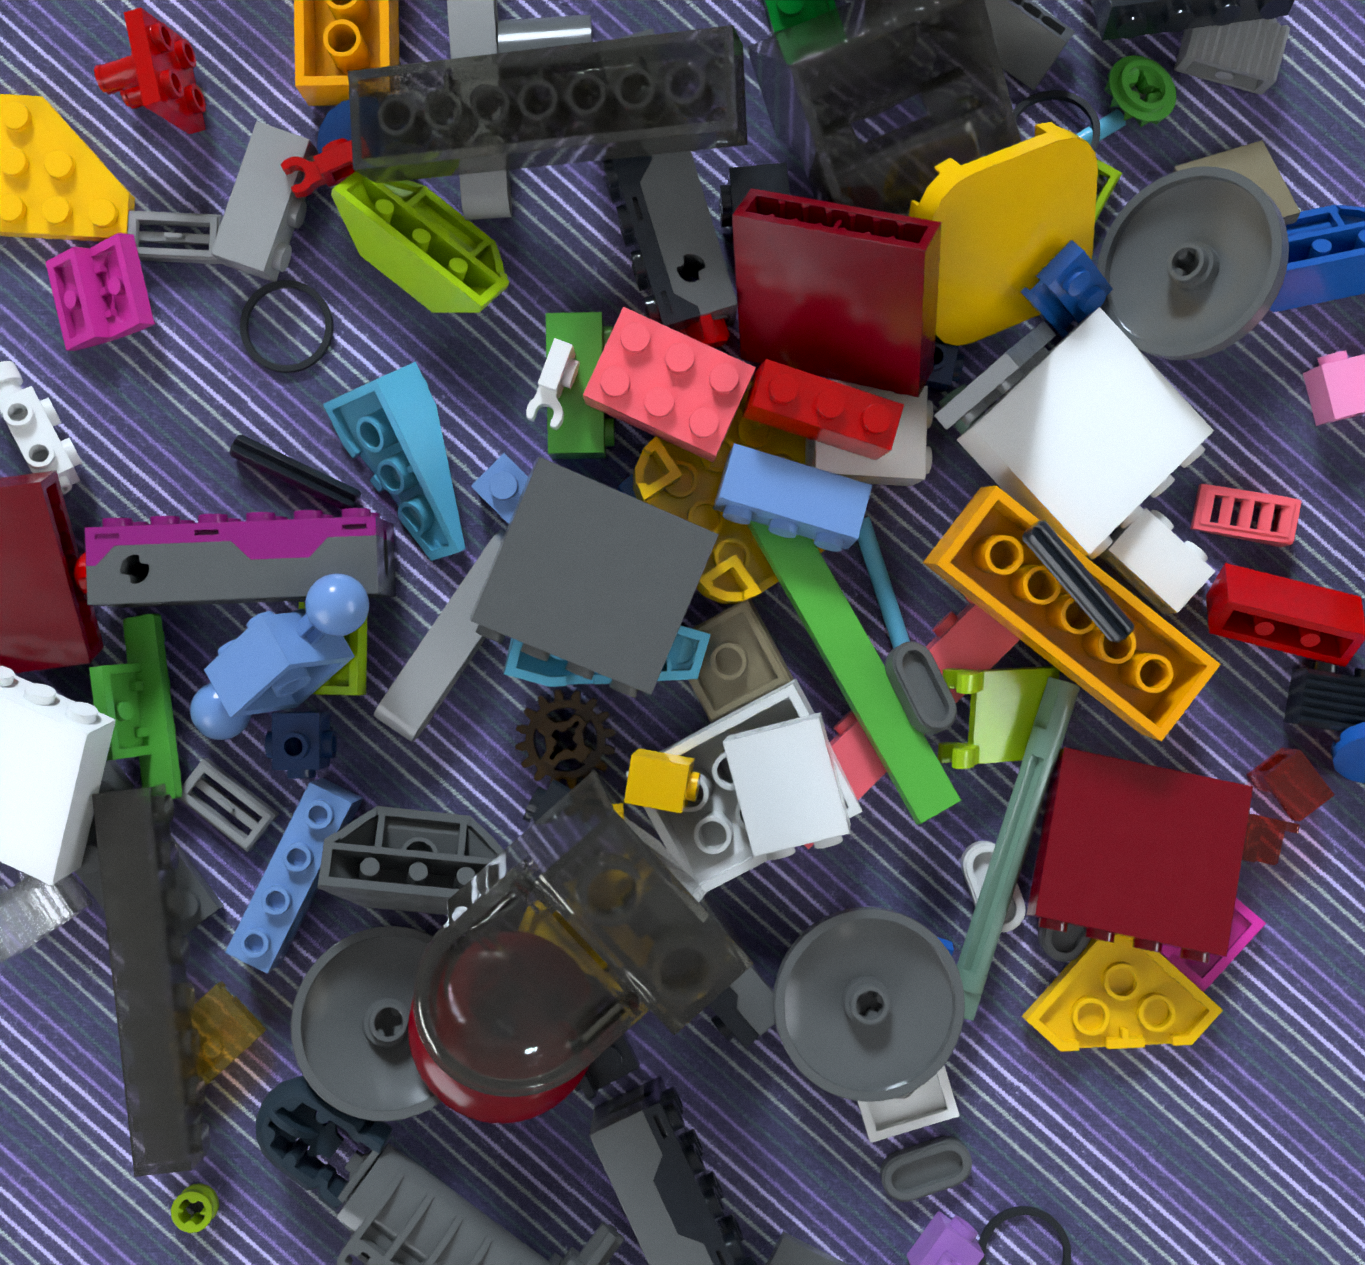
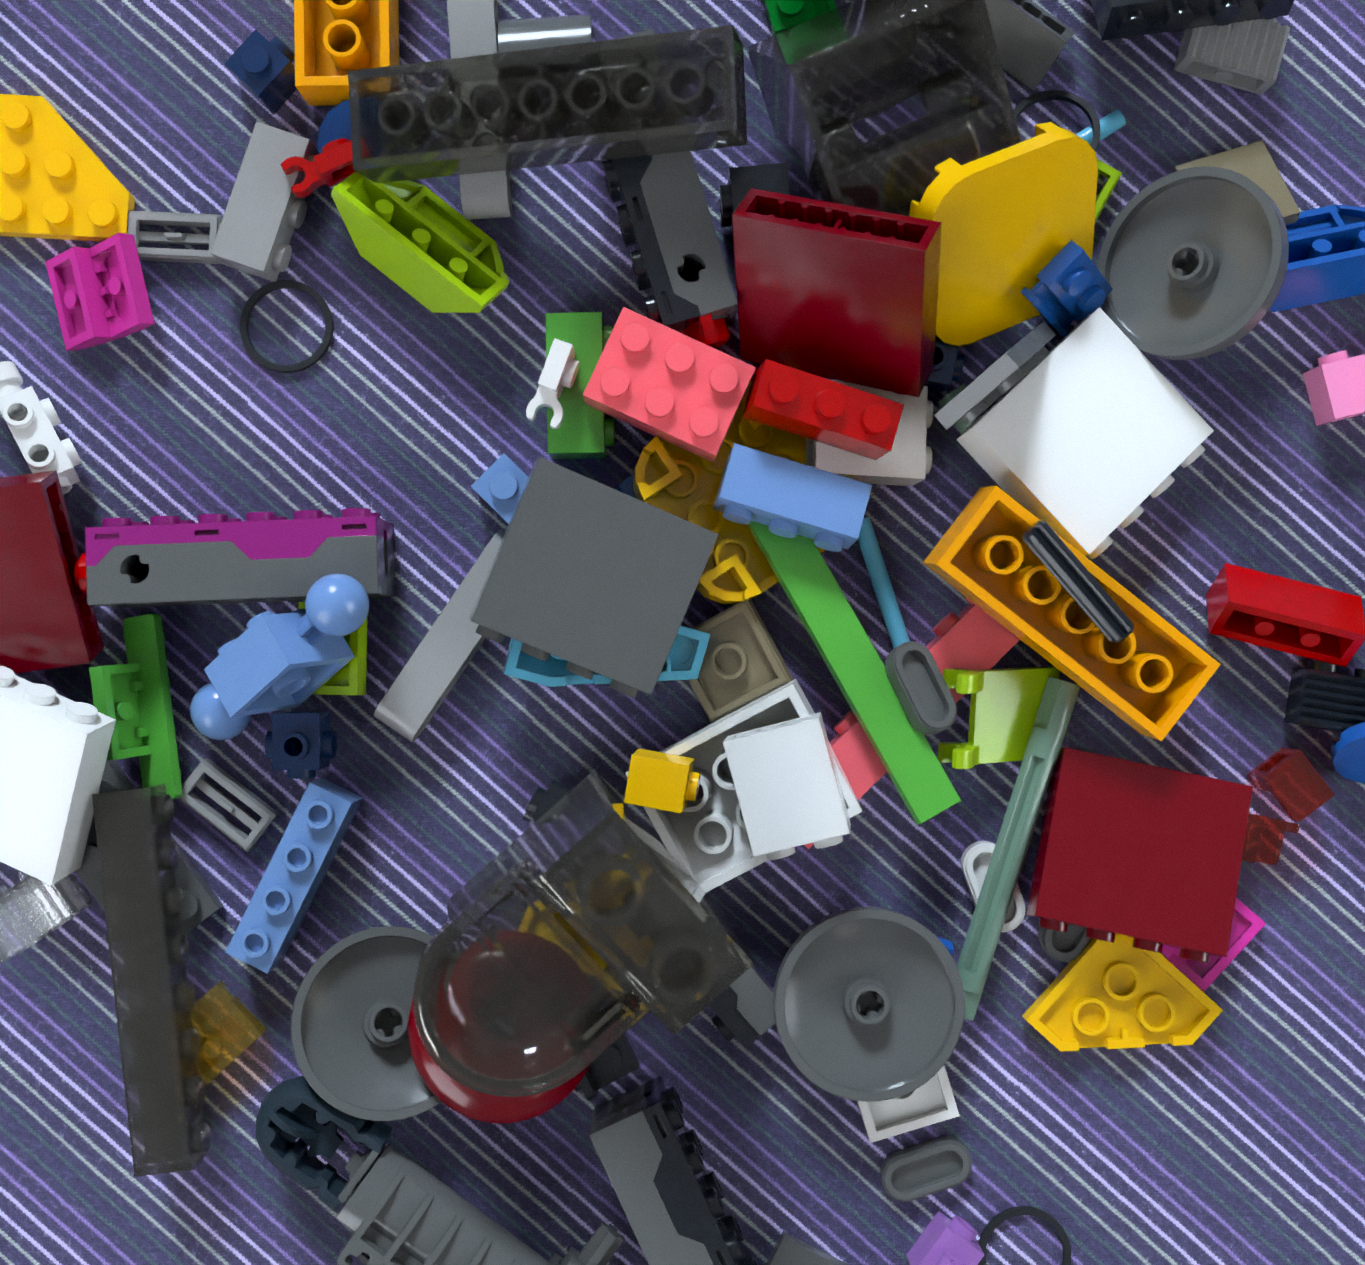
red plate [94,7,206,134] -> none
lime bush [171,1183,219,1233] -> none
black axle [229,435,361,509] -> none
dark grey wedge [318,806,515,916] -> none
medium azure wedge [323,362,466,561] -> none
dark brown gear [515,689,616,790] -> none
white brick [1099,508,1215,614] -> none
bright green gear [1104,55,1176,127] -> none
coral slope [1190,484,1301,547] -> none
none -> dark blue brick [224,29,297,115]

